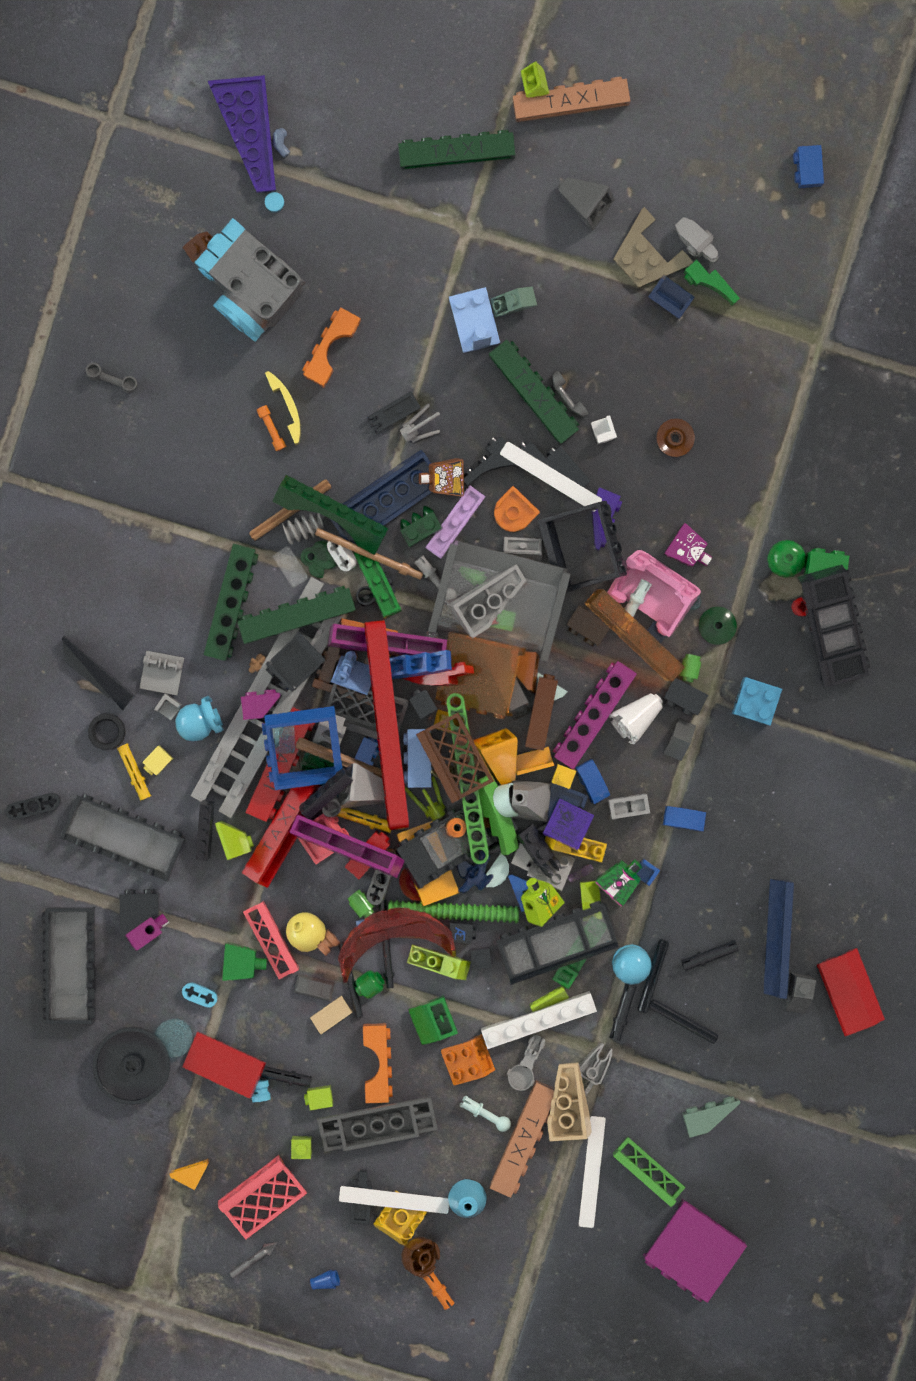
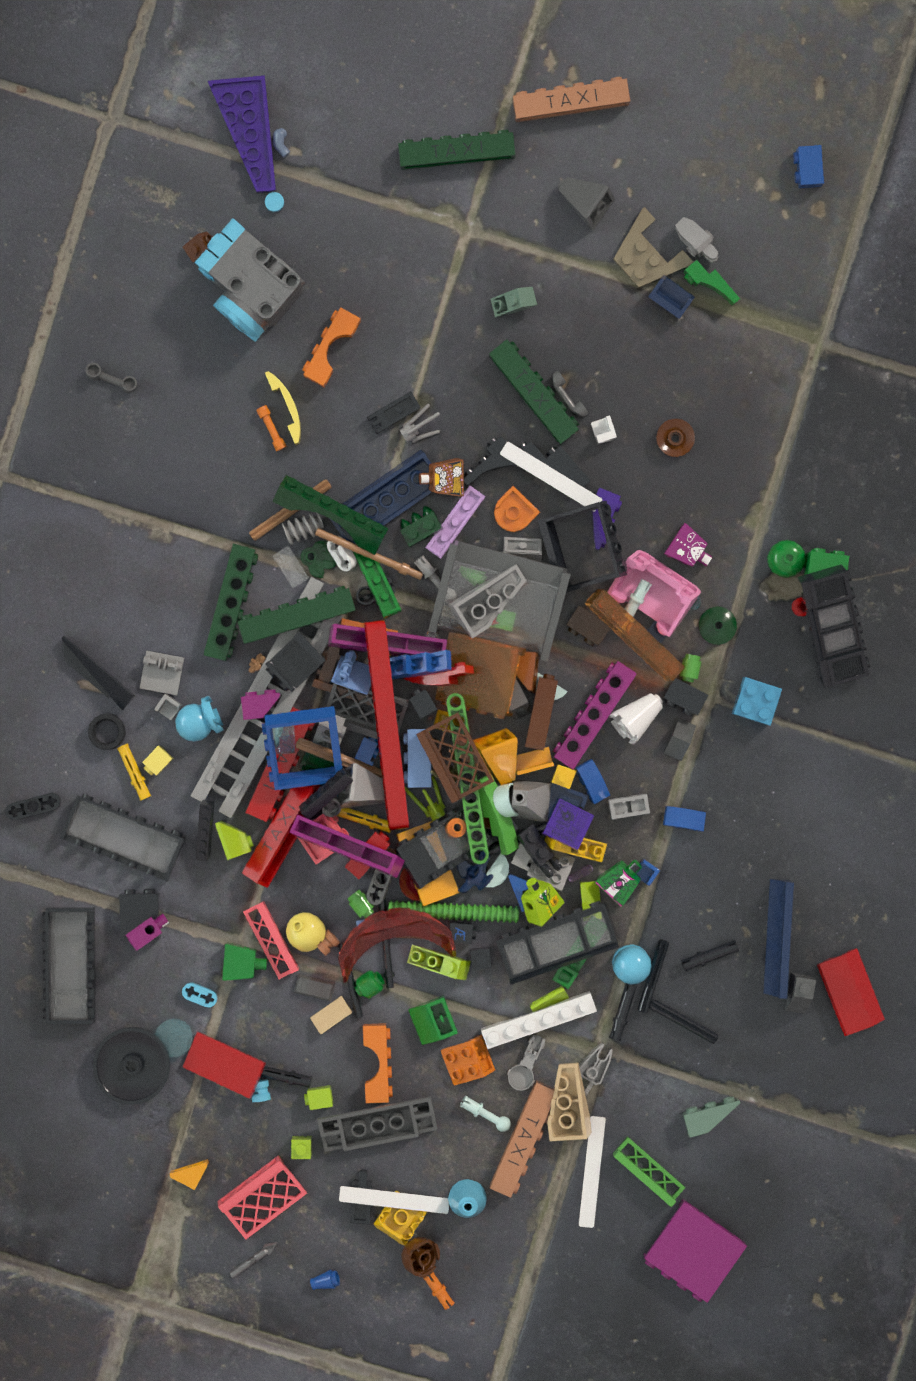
light blue piece [449,287,500,353] -> none
lime slope [521,61,549,98] -> none

